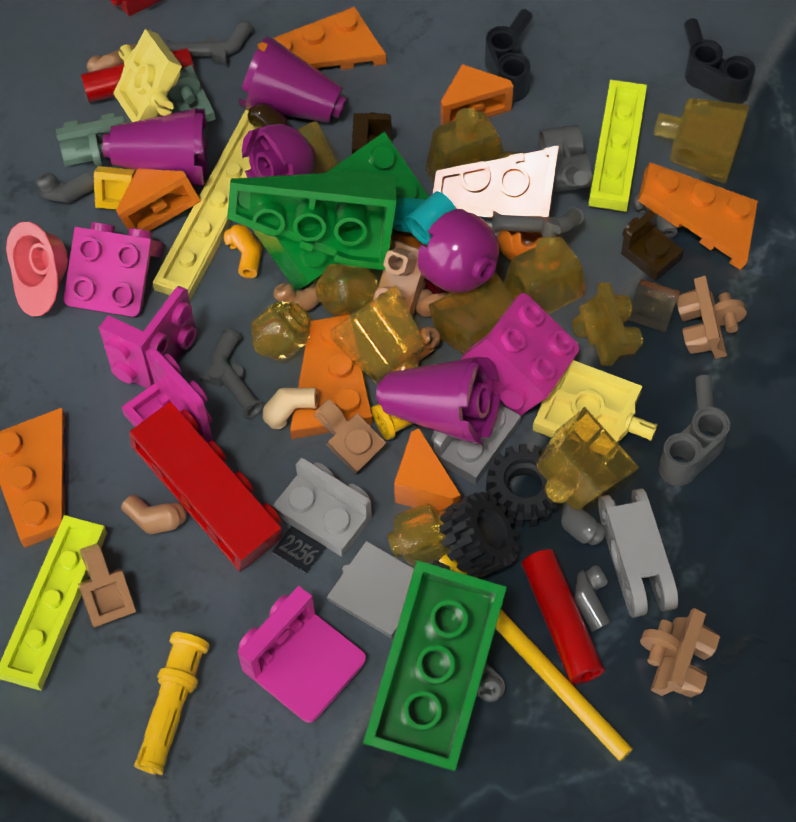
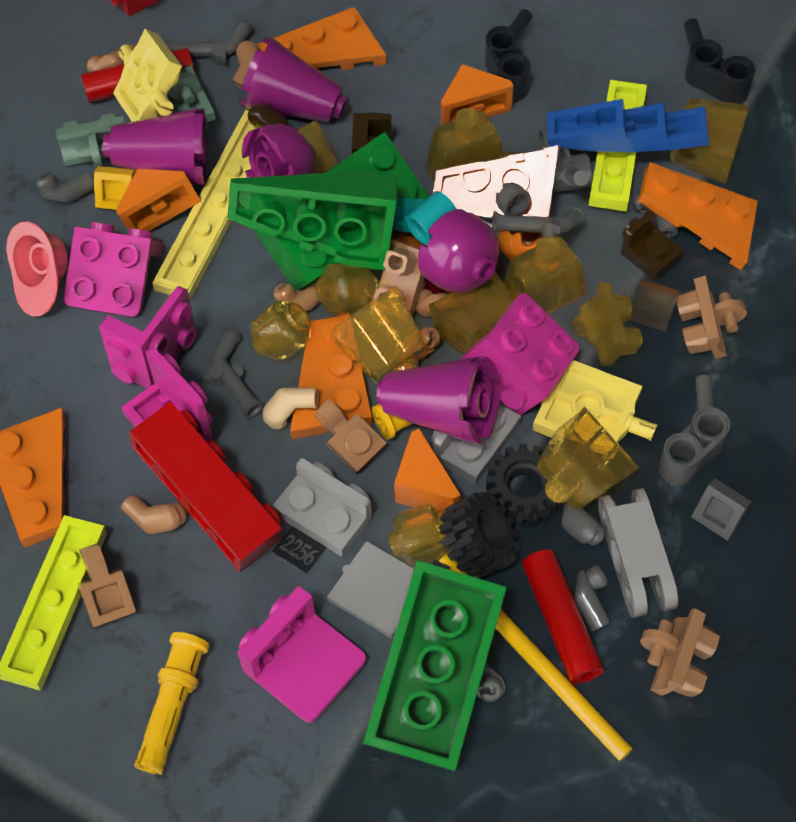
light orange arm [224,224,262,278] -> none
none -> medium nougat arm [230,41,260,90]
none -> dark grey hinge [495,182,531,215]
none -> blue slope [547,99,710,152]
none -> dark grey tile [691,479,752,541]

